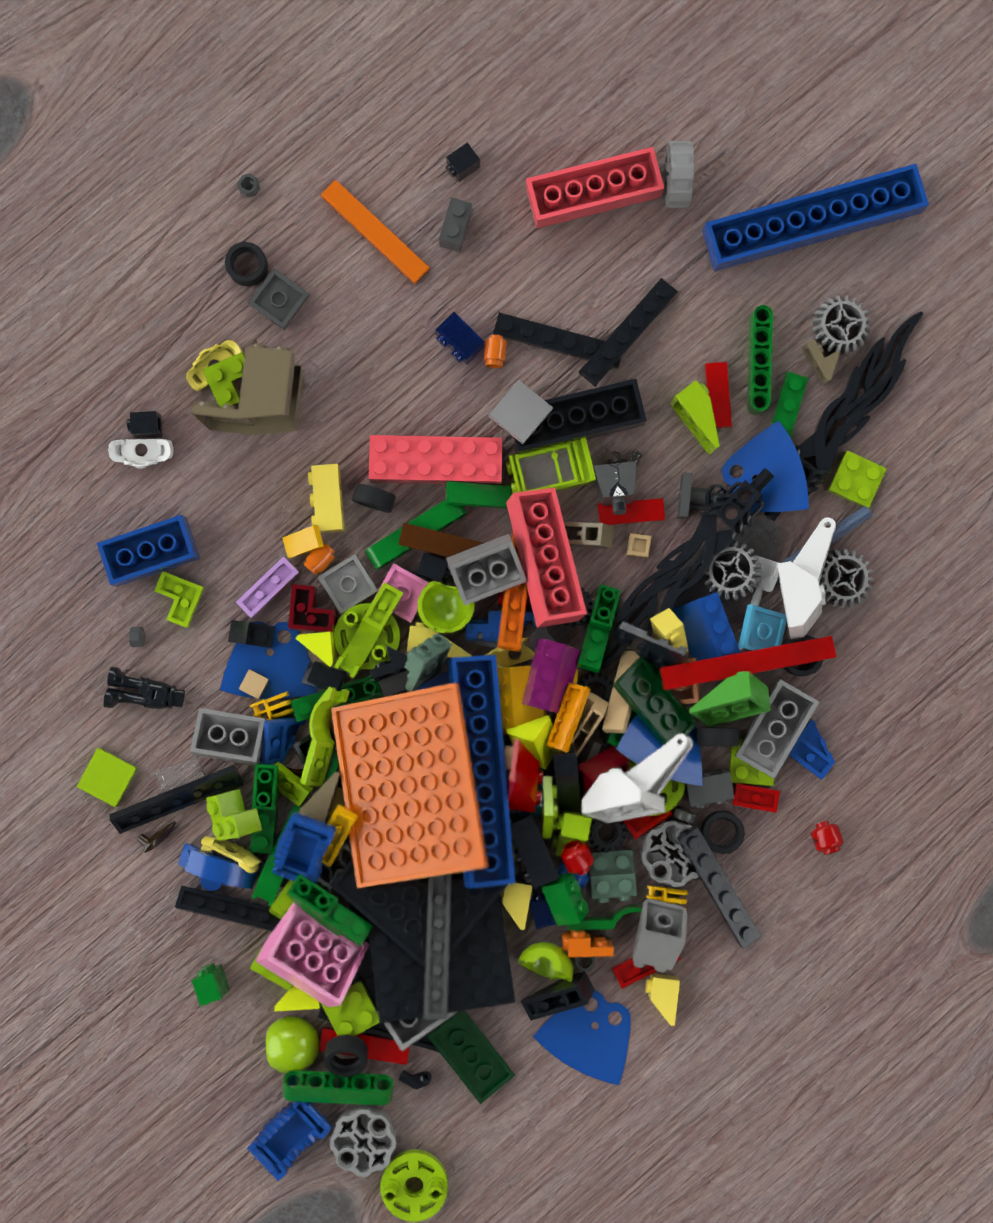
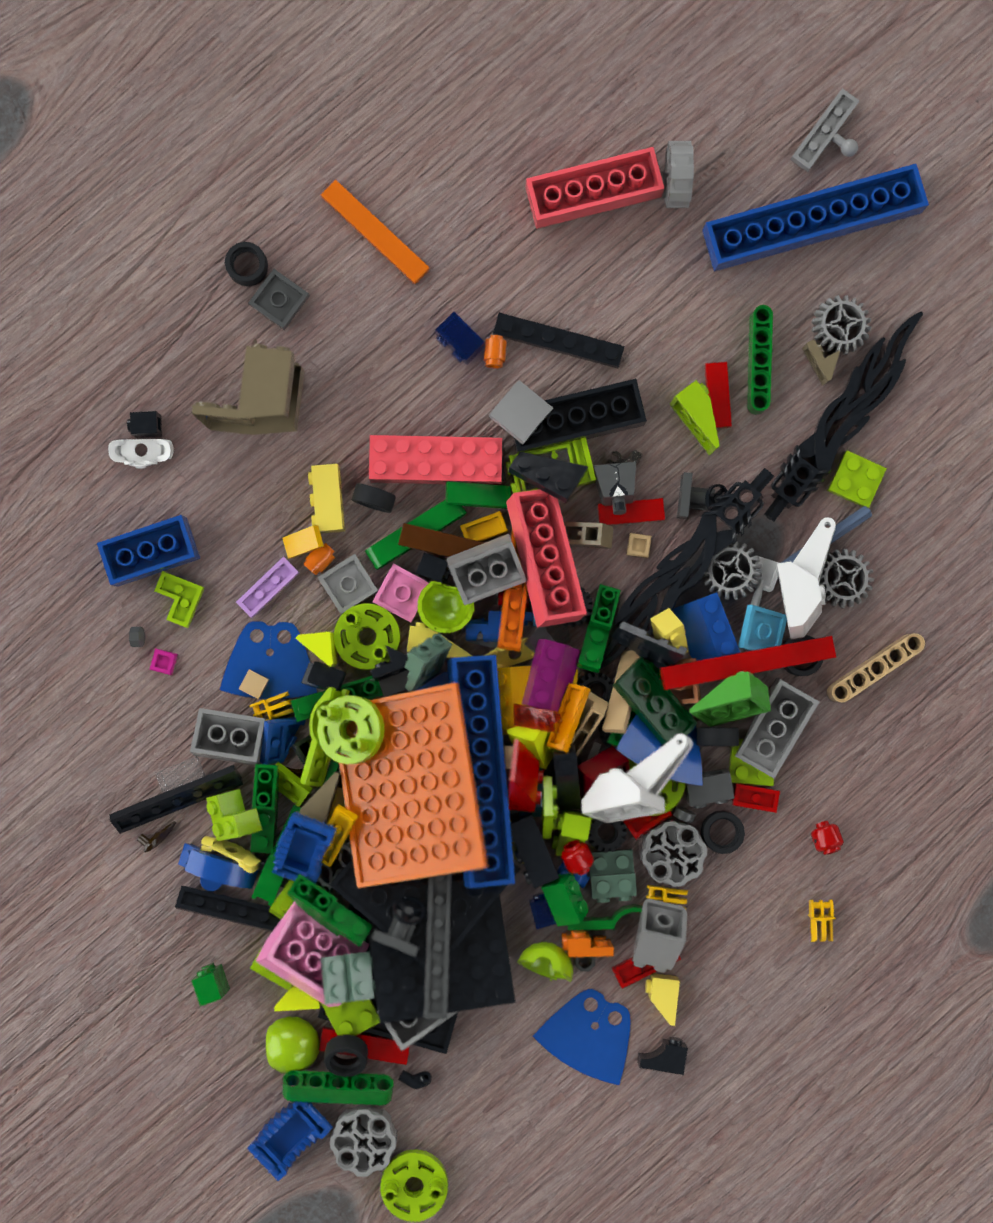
lime tile [77,747,138,807] -> none
black piece [103,666,185,709] -> none
light yellow piece [186,340,243,391] -> none
lime plate [202,352,245,408] -> none
black slope [228,620,275,648] -> none
dark grey tile [238,174,260,197] -> none
dark red brick [288,584,337,633] -> none
lime piece [334,582,403,679] -> none
dark green tile [426,1011,515,1104] -> none
dark grey brick [439,197,473,253] -> none
black brick [445,142,480,182] -> none
light yellow slope [500,880,532,930] -> none
black slope [521,971,595,1020] -> none
black plate [579,278,678,387] -> none
black plate [677,826,761,949] -> none
blue piece [721,421,809,512] -> none
green plate [770,371,808,438] -> none
blue wing [789,719,835,780] -> none
none -> dark pink tile [149,648,178,675]
none -> lime piece [317,695,384,764]
none -> sand green plate [320,952,376,1005]
none -> dark grey piece [372,896,425,957]
none -> yellow tile [460,511,508,542]
none -> black wing [508,452,588,503]
none -> clear red hinge [513,703,561,733]
none -> black arch [637,1037,688,1075]
none -> light grey plate [790,88,860,172]
none -> yellow arm [808,899,835,942]
none -> tan beam [827,634,925,702]

